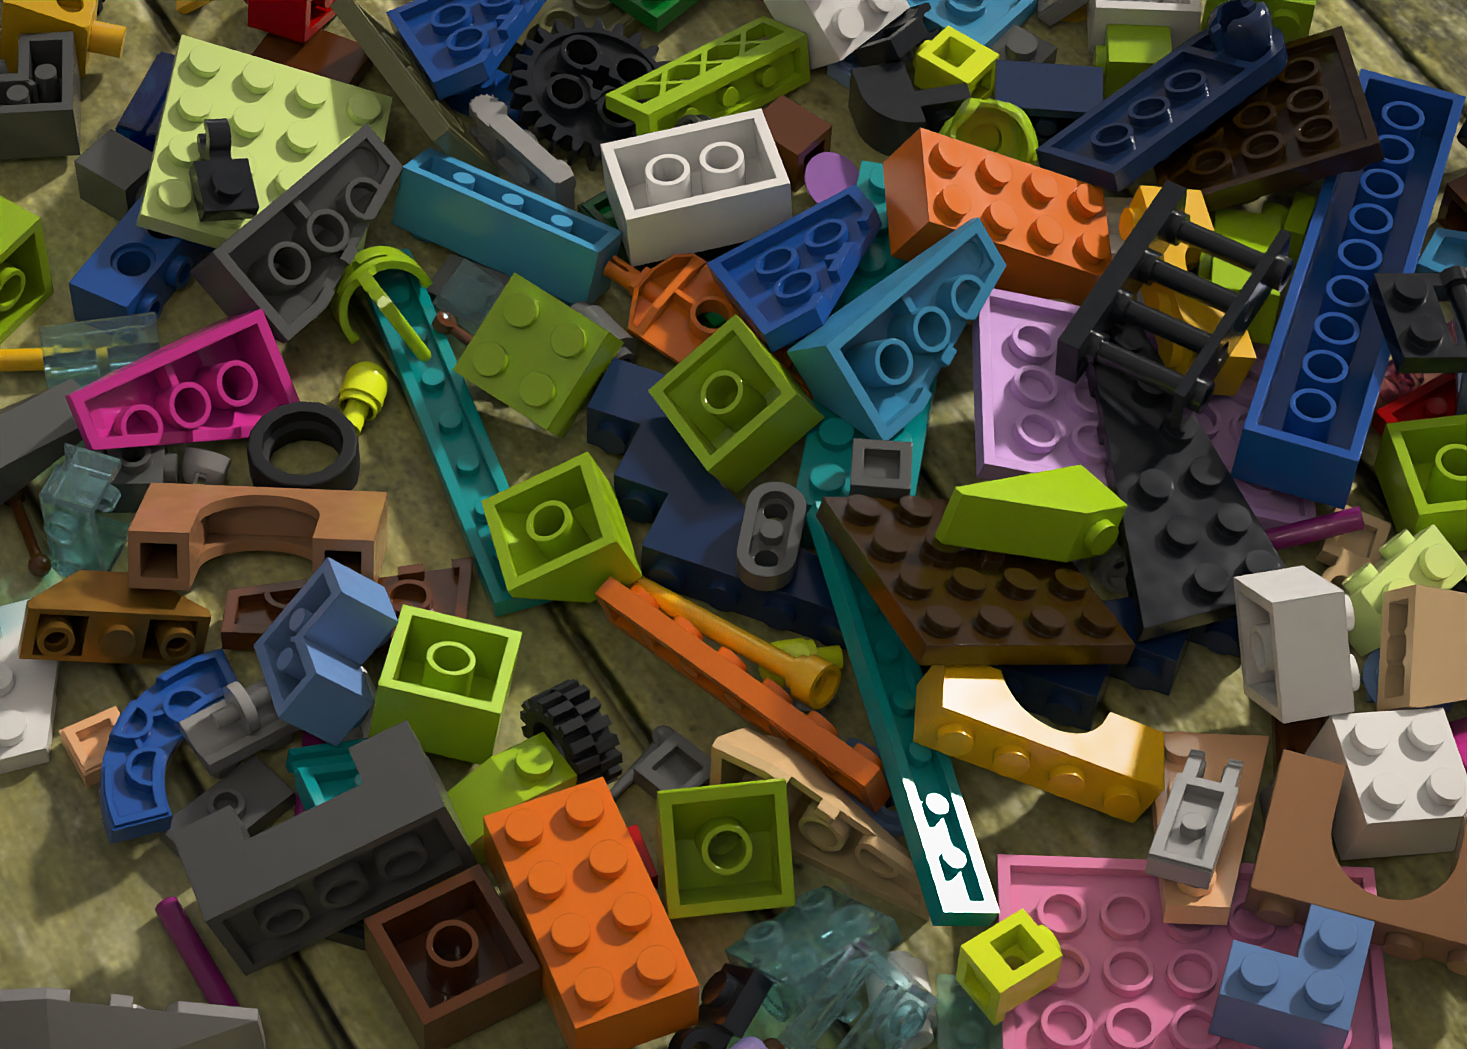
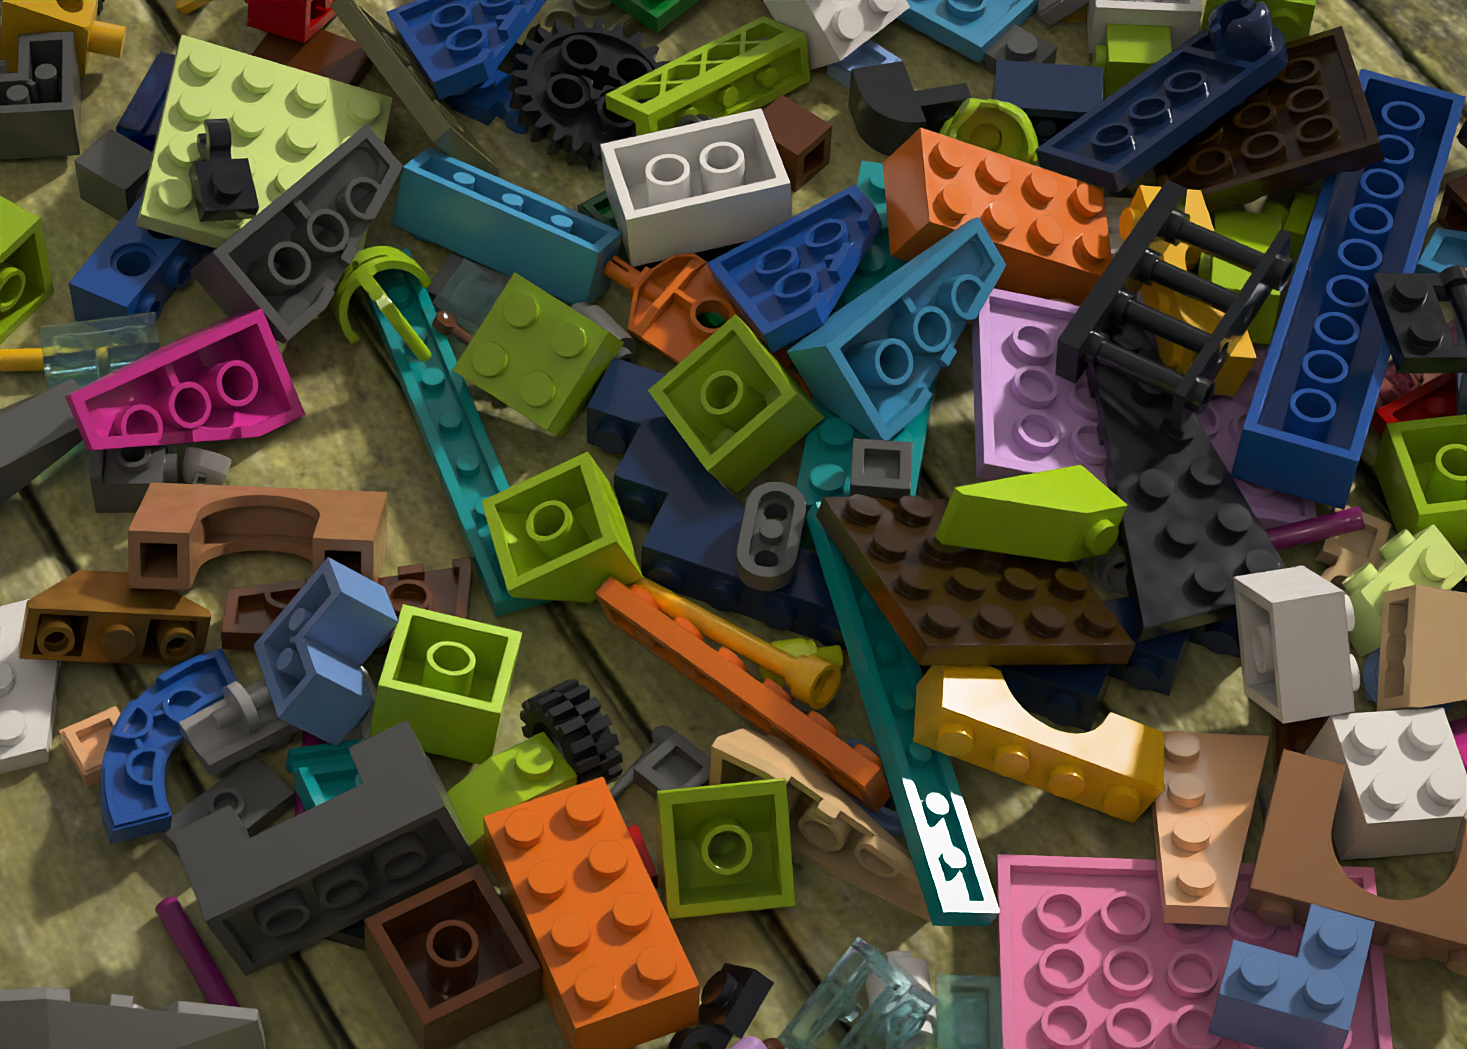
reddish brown hinge [4,487,52,577] -> none
clear light blue window [39,443,130,578] -> none
black tyre [247,401,360,491] -> none
neon yellow cylinder [337,361,389,436] -> none
light grey hinge [469,94,576,211] -> none
clear light blue plate [724,885,902,1022] -> none
medium lavender sticker [805,152,859,204] -> none
black plate [853,3,942,67] -> none
neon yellow brick [912,26,1000,100] -> none
neon yellow brick [955,908,1063,1026] -> none
light grey hinge [1145,749,1244,890] -> none

